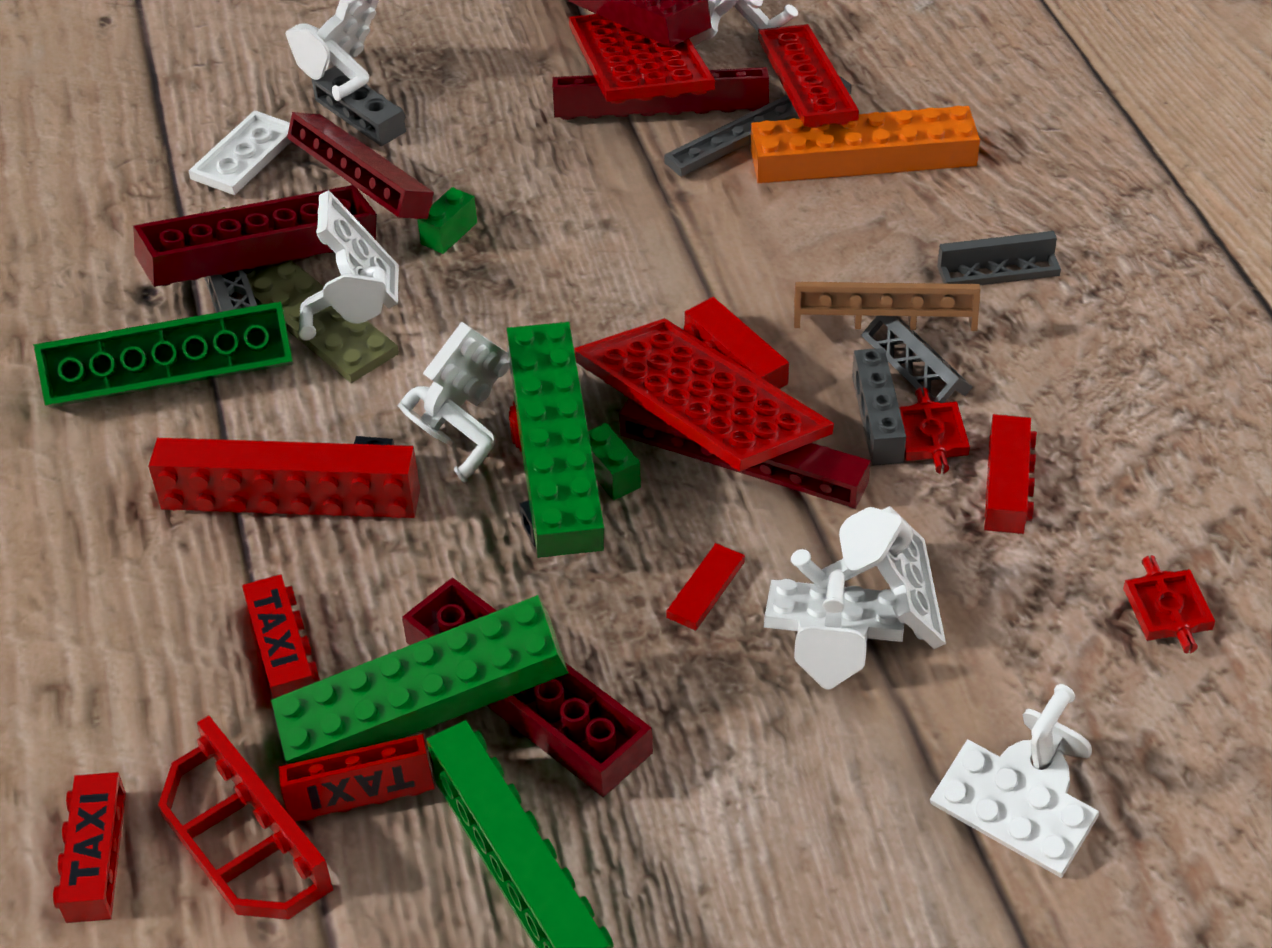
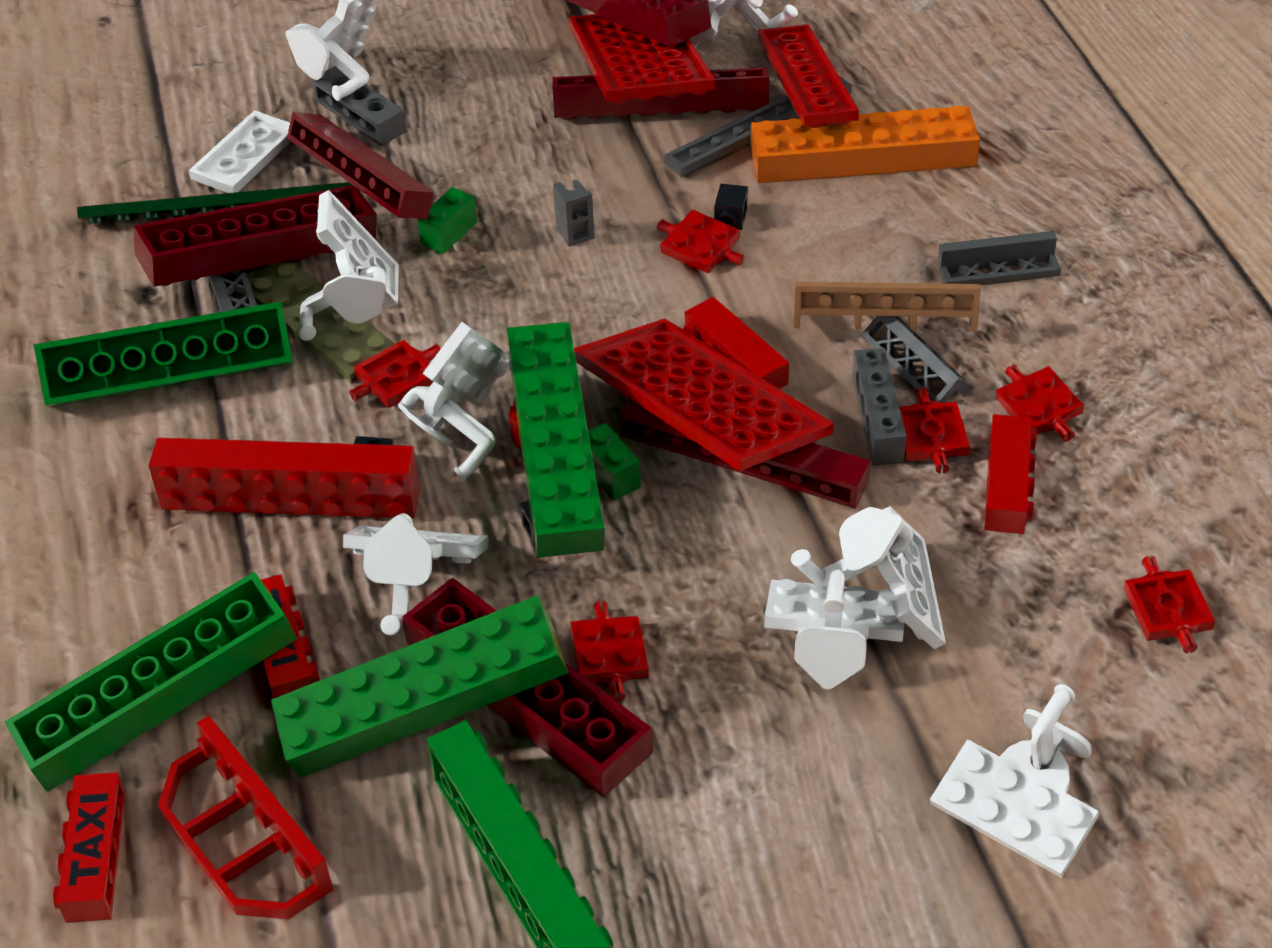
red brick [279,734,435,822] -> none
red tile [666,543,745,631] -> none
none -> green brick [4,571,297,792]
none -> dark green plate [77,182,363,225]
none -> white plate [343,513,489,636]
none -> red plate [349,340,441,408]
none -> dark grey hinge [553,180,595,247]
none -> red plate [570,601,649,701]
none -> red plate [657,209,744,274]
none -> black brick [714,183,748,230]
none -> red plate [996,364,1084,442]

